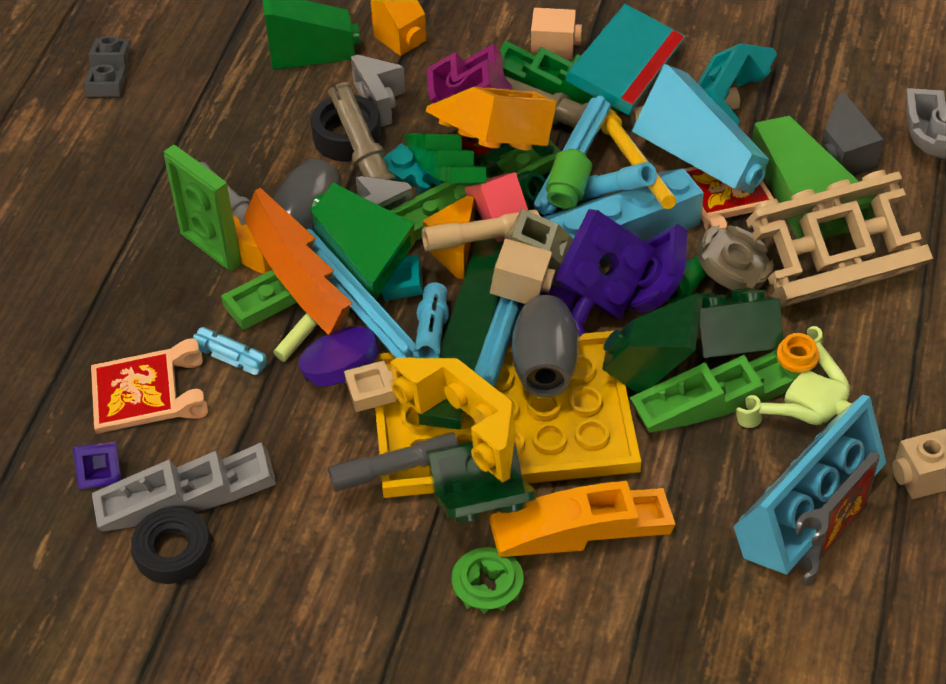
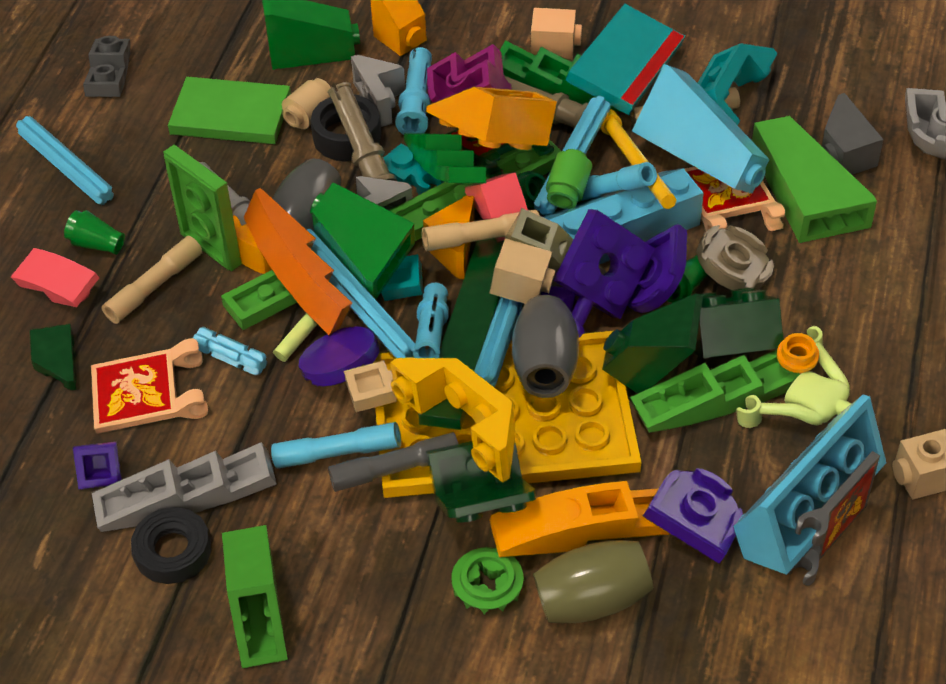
tan fence [746,170,933,308] -> none
none -> coral slope [11,248,100,307]
none -> medium azure axle [16,116,114,205]
none -> dark green tile [30,324,76,390]
none -> green cone [64,210,125,255]
none -> tan piece [102,236,202,324]
none -> bright green tile [168,77,291,144]
none -> bright green slope [222,525,288,668]
none -> medium azure piece [271,422,401,469]
none -> tan brick [282,78,331,129]
none -> medium azure pin [395,47,432,135]
none -> olive piece [533,541,654,623]
none -> dark purple tile [643,468,743,563]

